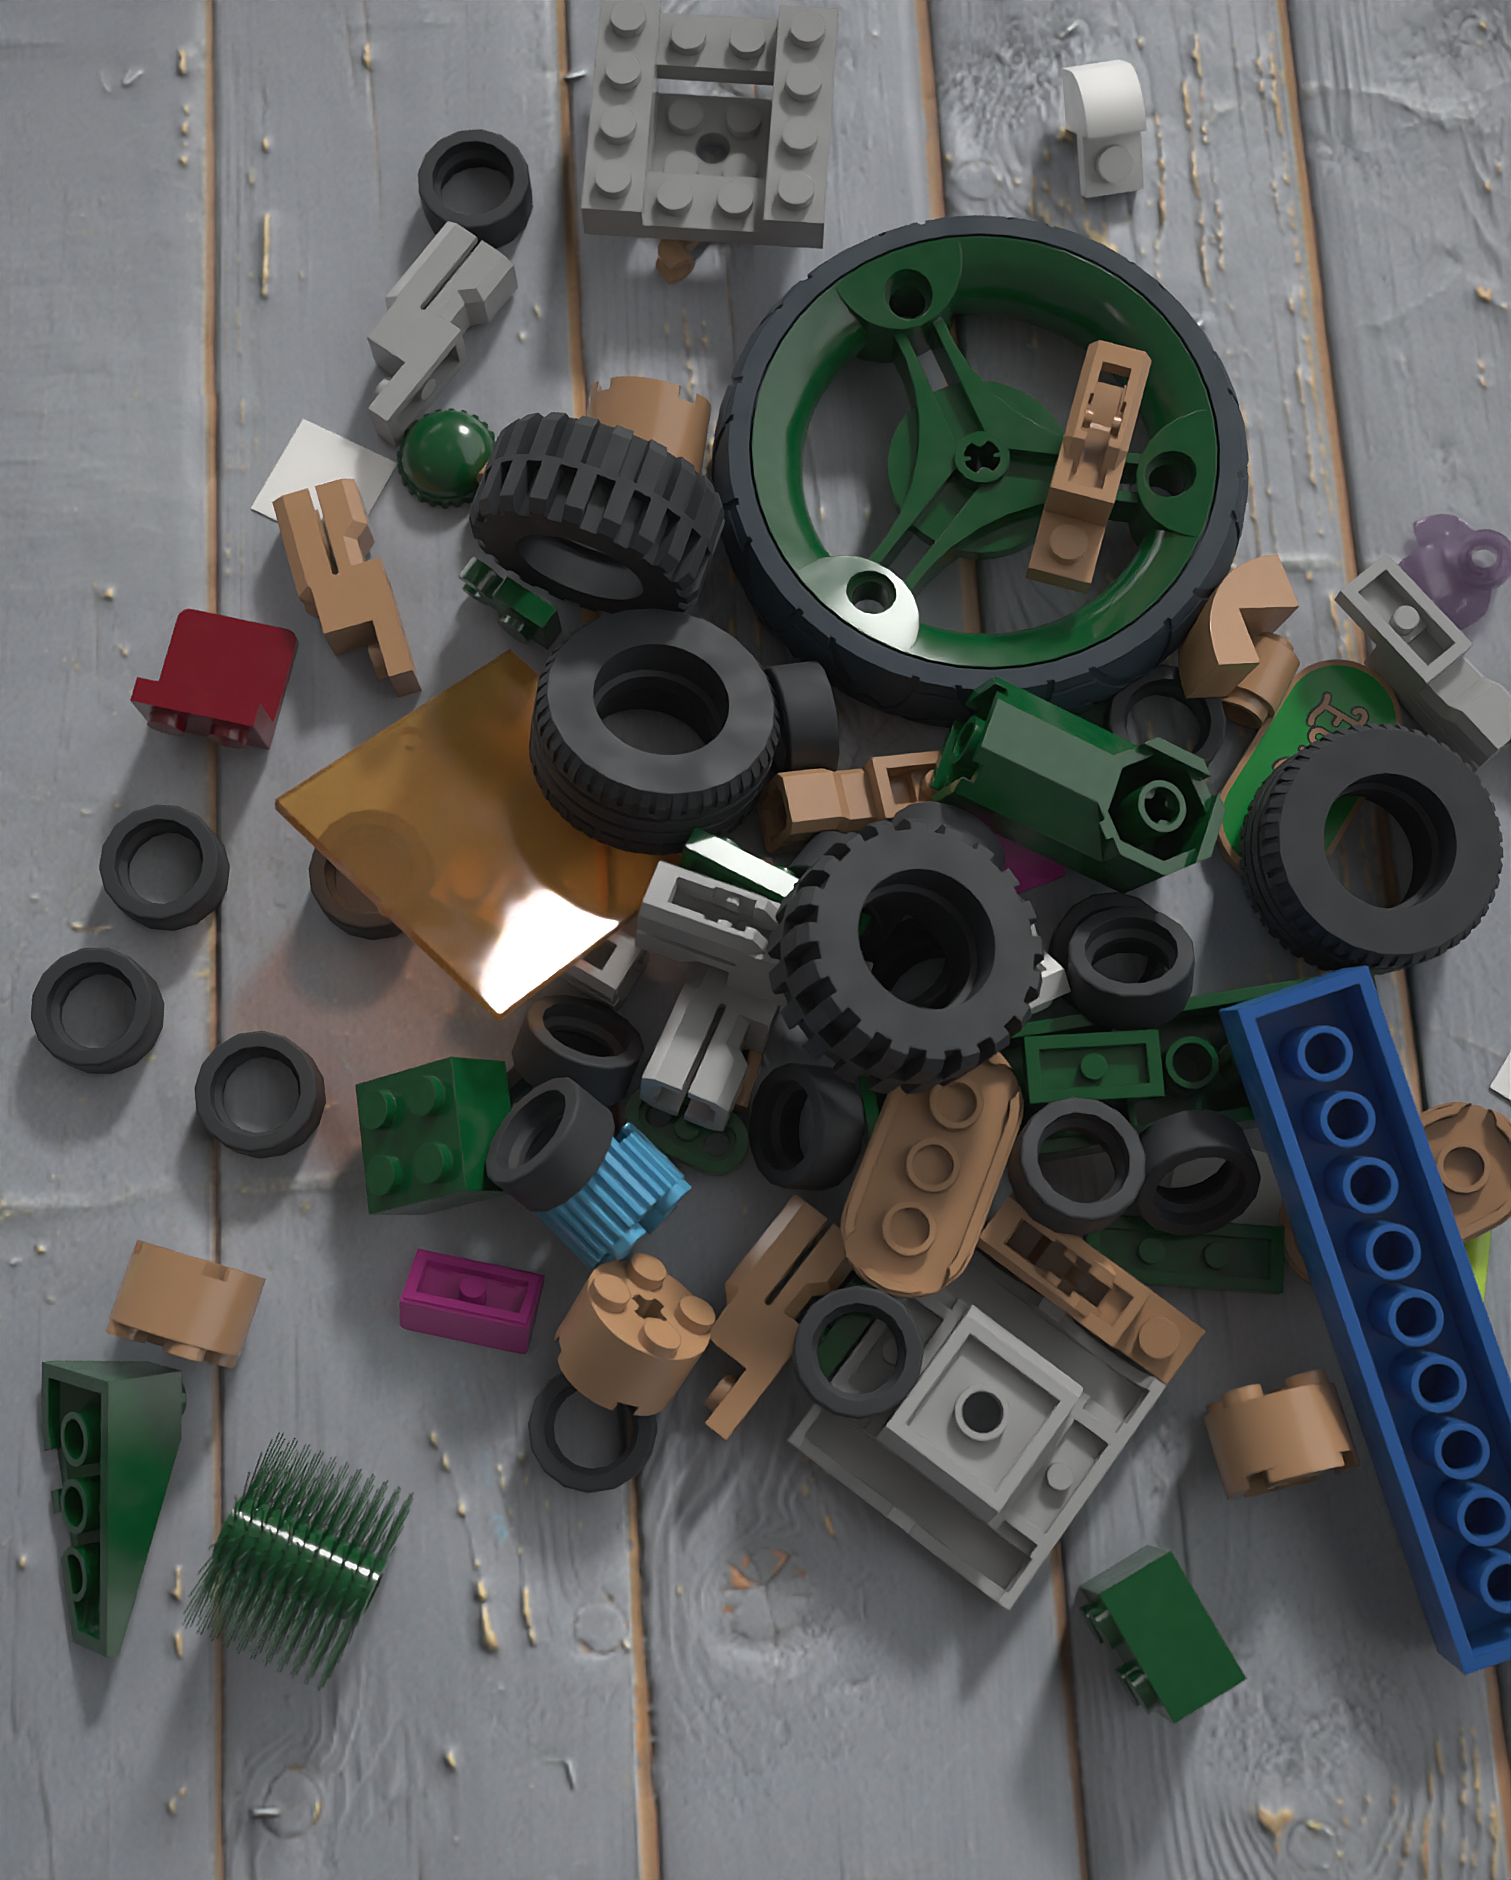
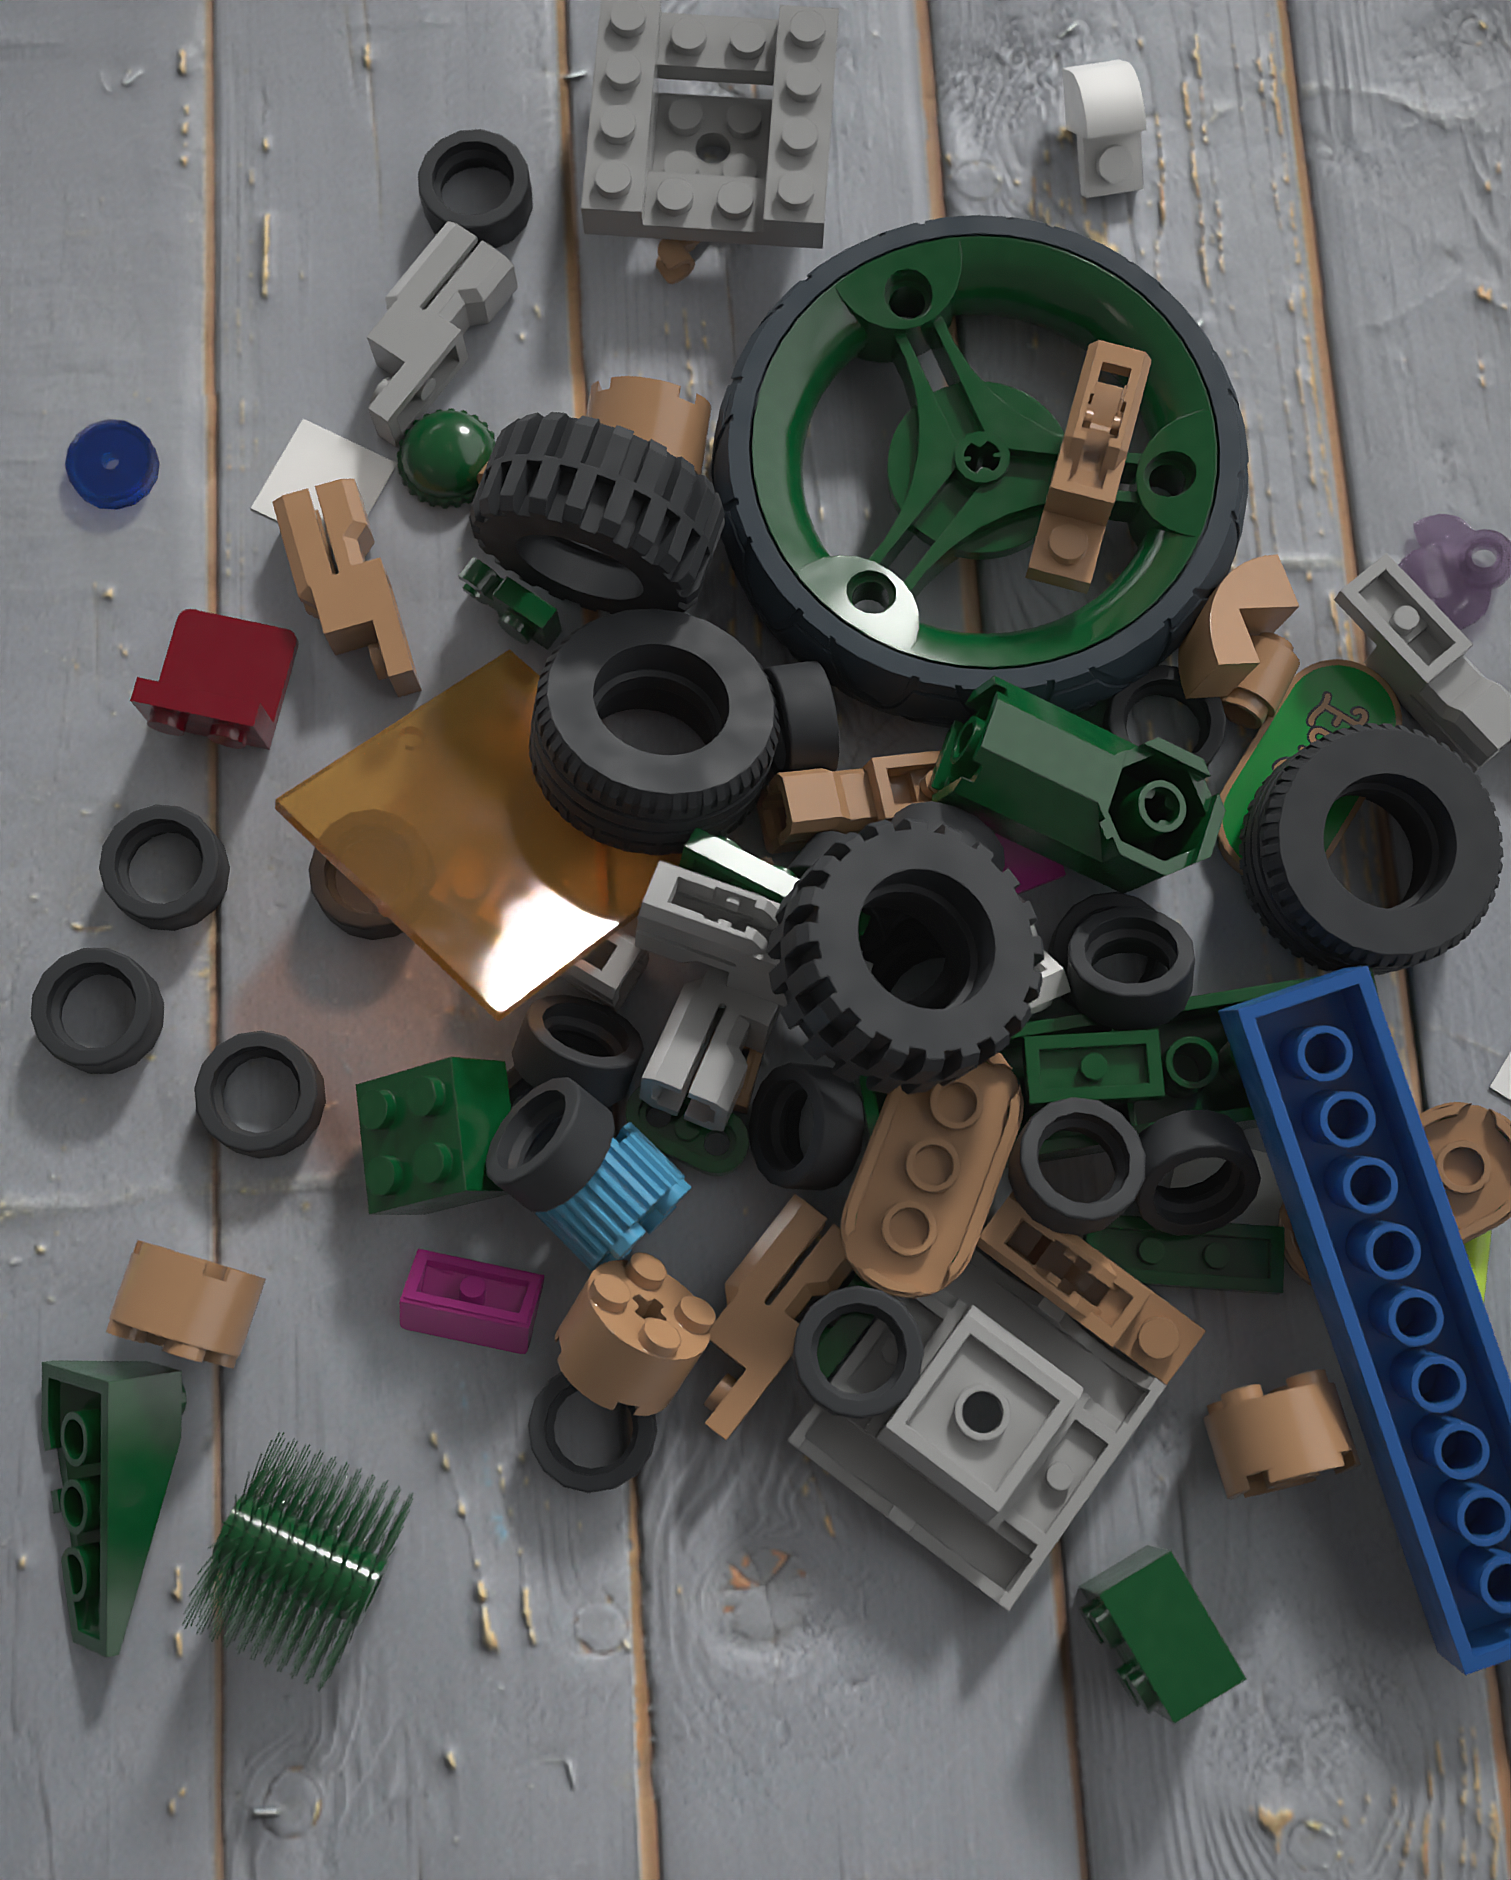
none -> clear blue piece [65,419,160,510]

